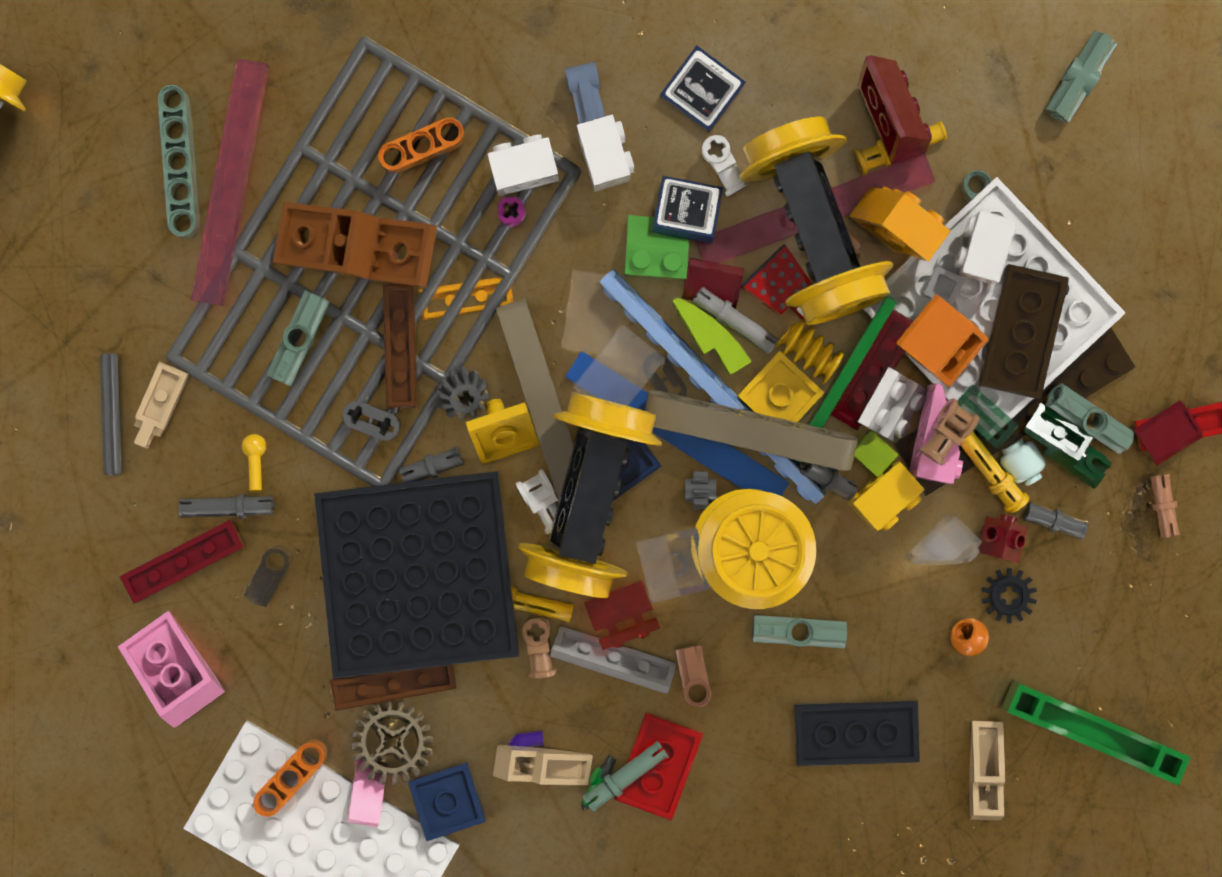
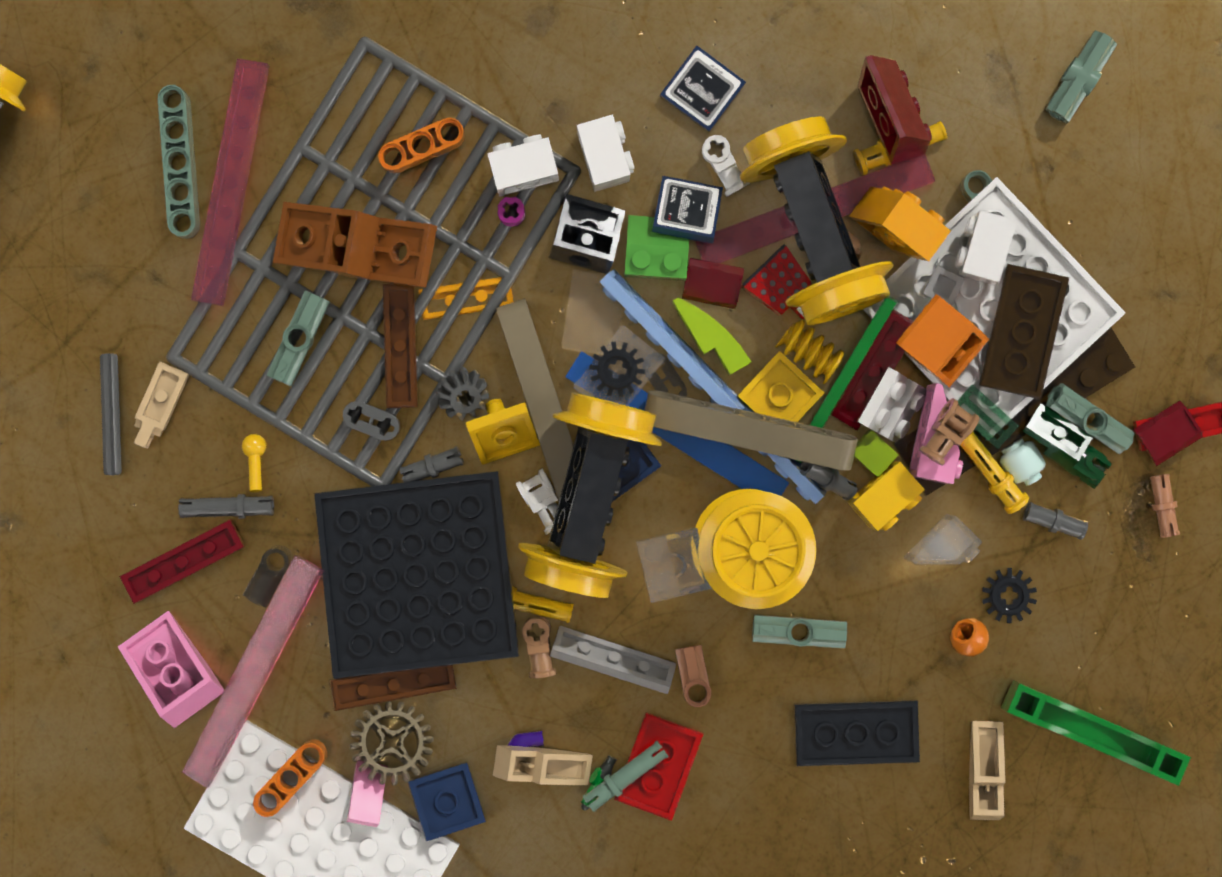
sand blue piece [565,62,605,124] -> none
clear red brick [584,578,660,651] -> none
dark grey gear [684,471,716,510] -> none
light grey pin [692,286,779,354] -> none
dark red brick [977,514,1028,563] -> none
none -> clear pink tile [182,555,324,788]
none -> black brick [549,194,626,274]
none -> black gear [589,341,645,397]

